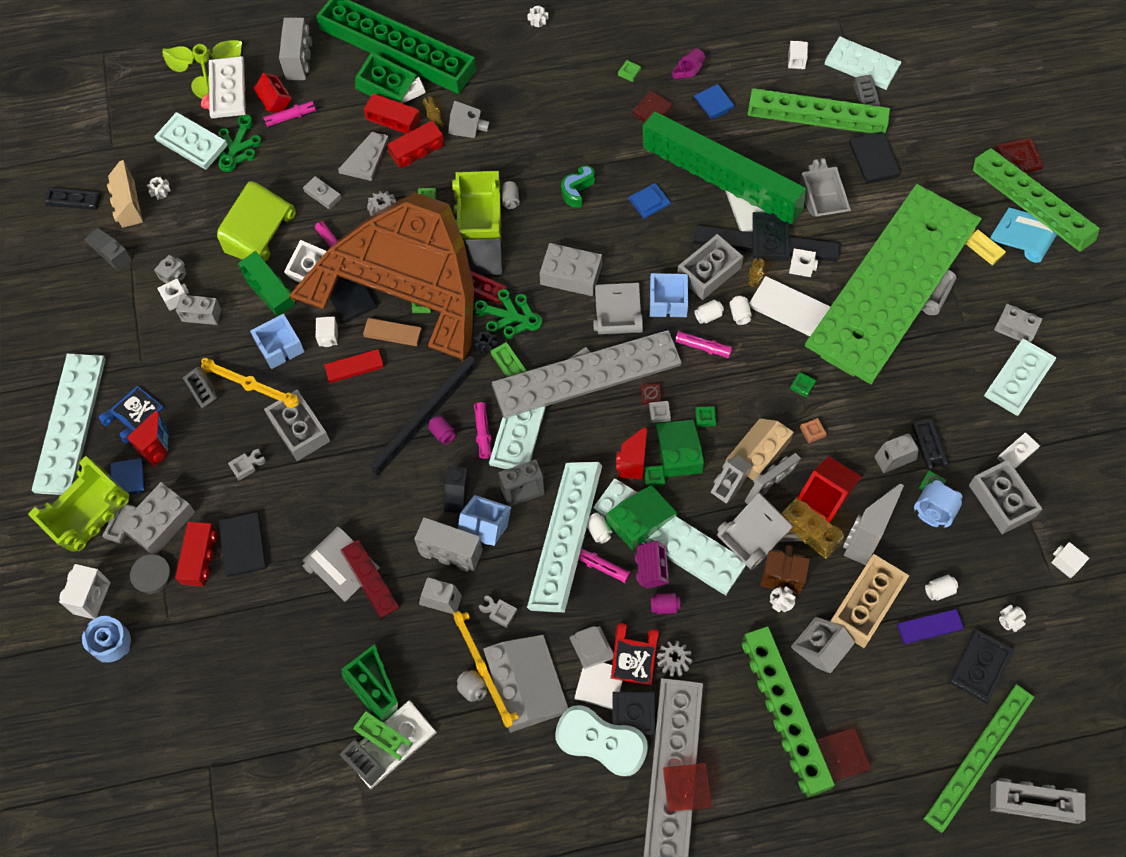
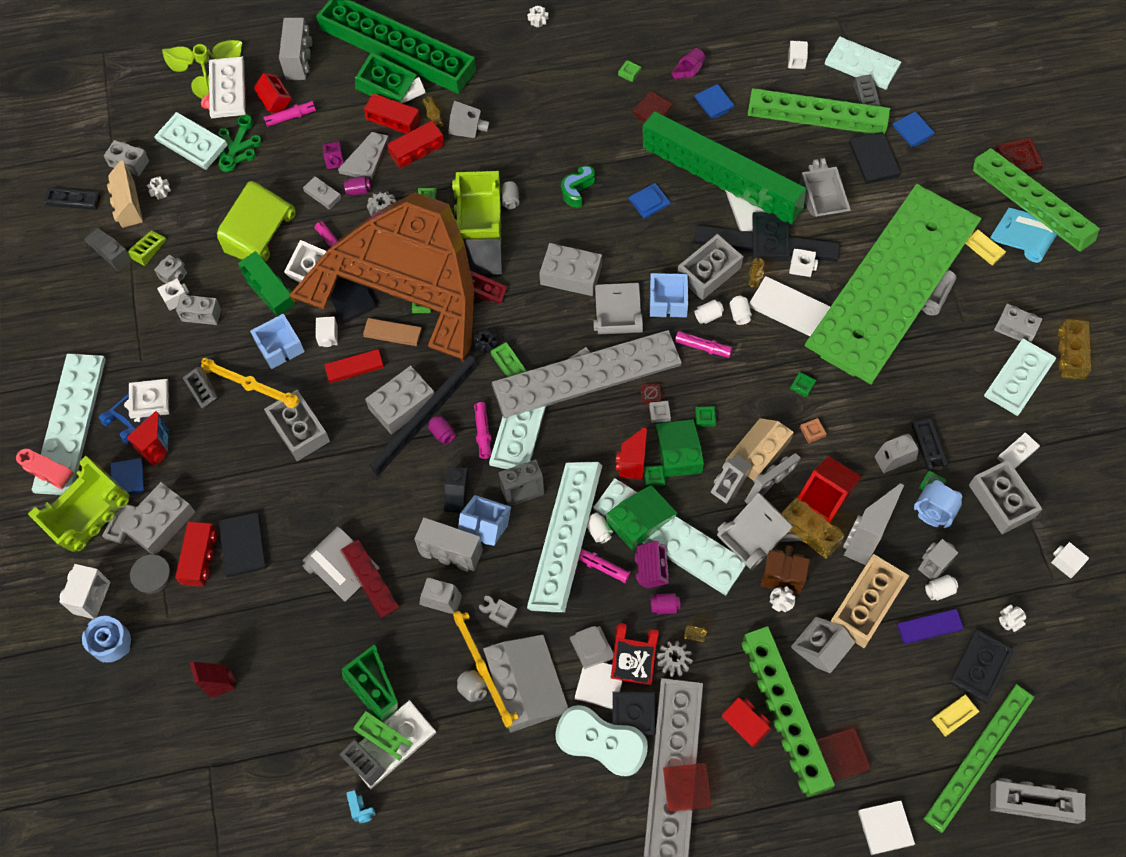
light grey plate [228,449,266,481] -> none
green plant [473,289,542,339] -> none
none -> coral piece [16,449,74,489]
none -> light grey brick [104,140,149,176]
none -> lime slope [127,231,166,266]
none -> white tile [129,379,169,418]
none -> dark red slope [189,662,236,698]
none -> magenta bracket [323,141,344,169]
none -> magenta brick [344,176,371,196]
none -> medium azure bracket [347,790,376,823]
none -> light grey brick [365,366,434,435]
none -> clear yellow tile [684,625,706,643]
none -> red brick [721,698,772,748]
none -> white tile [858,801,915,855]
none -> blue piece [893,112,934,147]
none -> light grey brick [918,539,958,581]
none -> light yellow tile [932,694,980,737]
none -> clear yellow brick [1058,319,1091,380]

